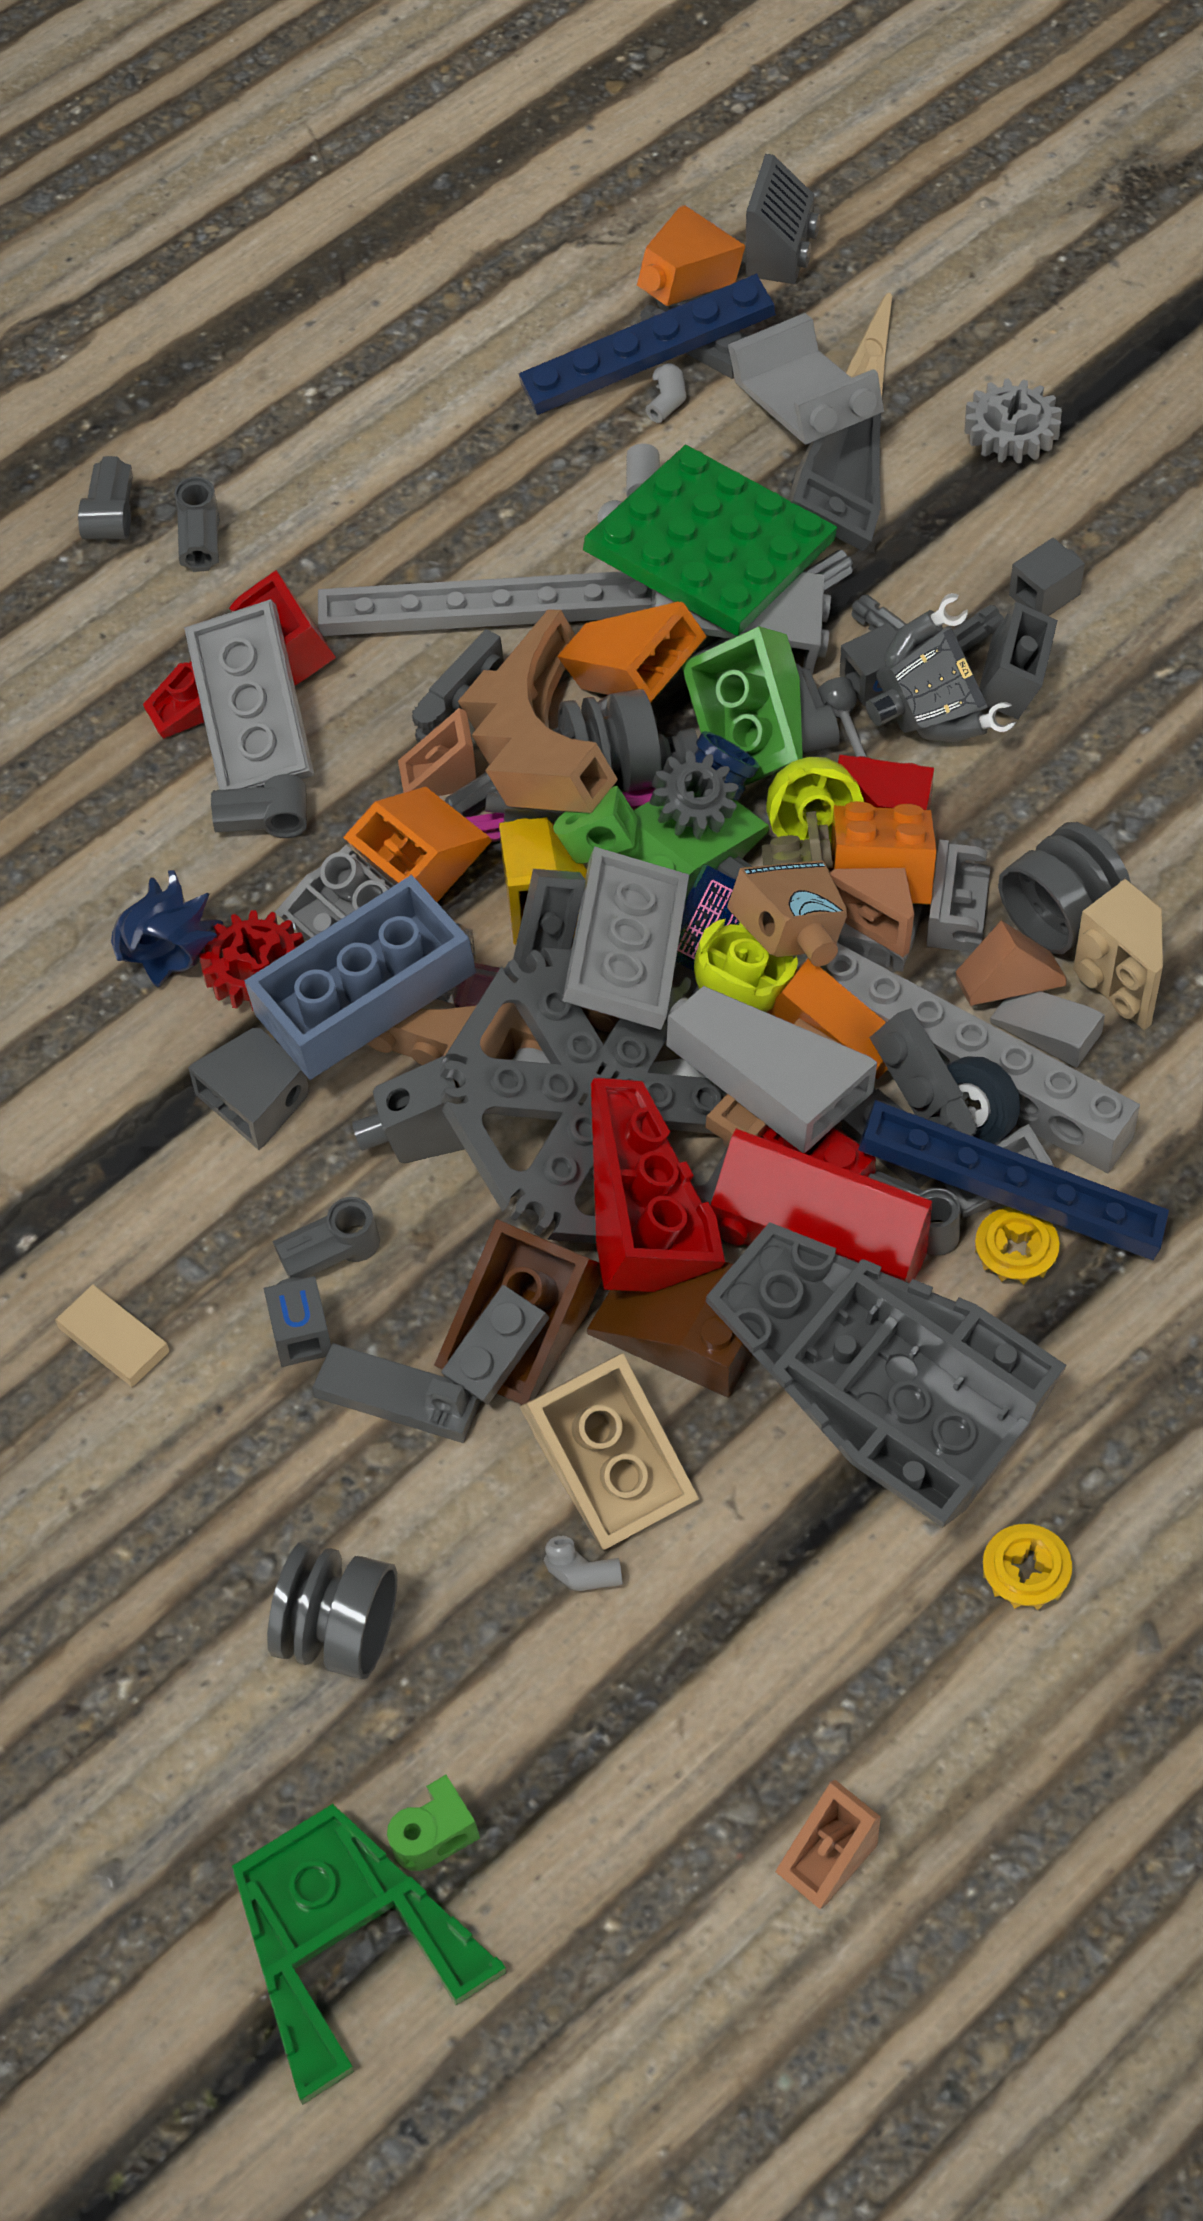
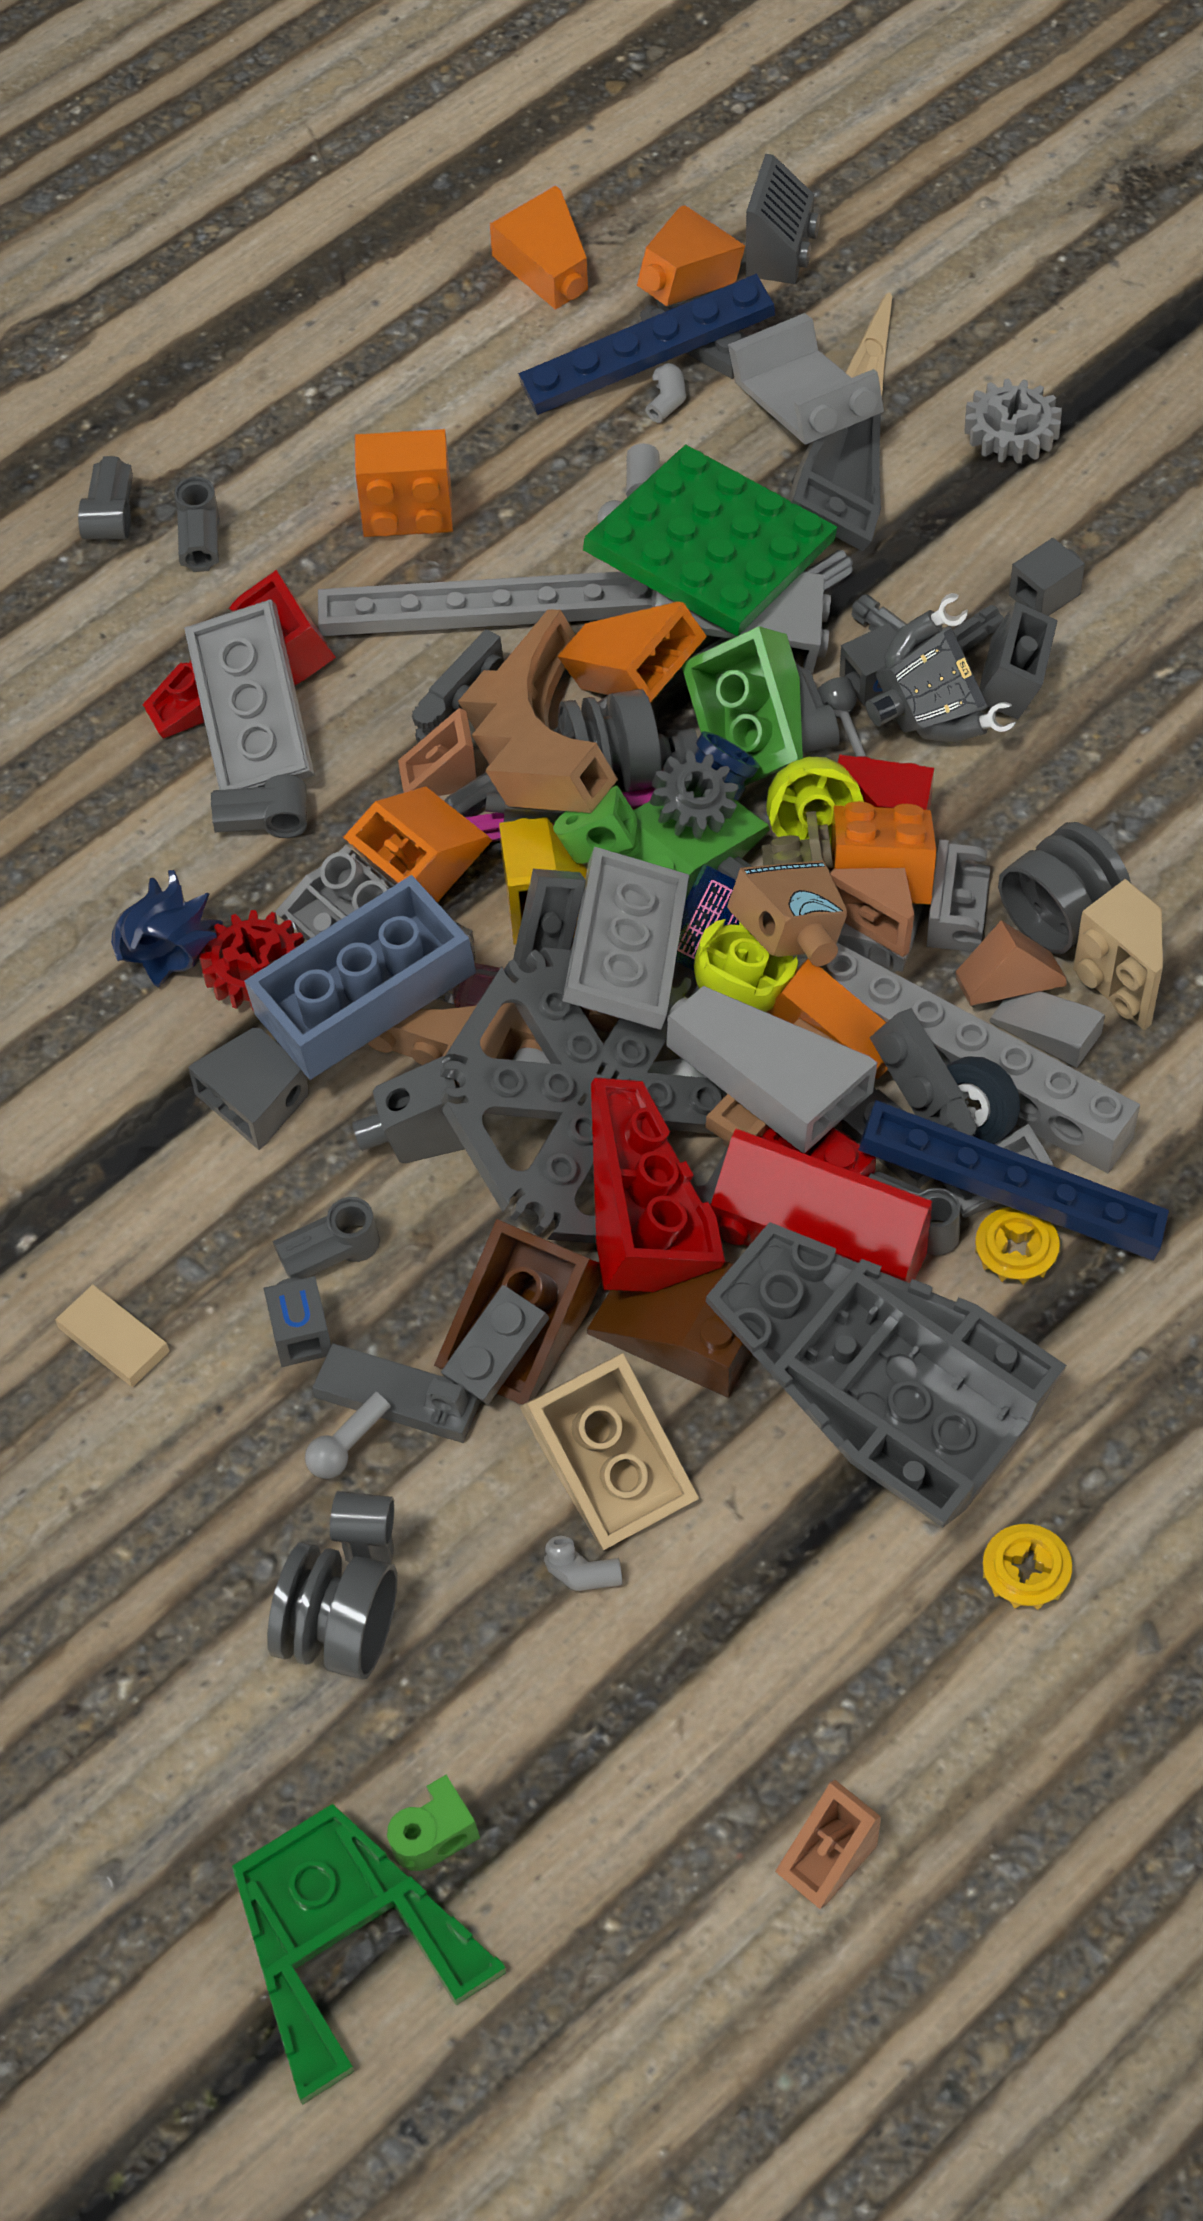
none -> light grey bar [305,1392,391,1479]
none -> dark grey piece [330,1491,395,1564]
none -> orange brick [355,429,453,537]
none -> orange slope [490,185,588,310]

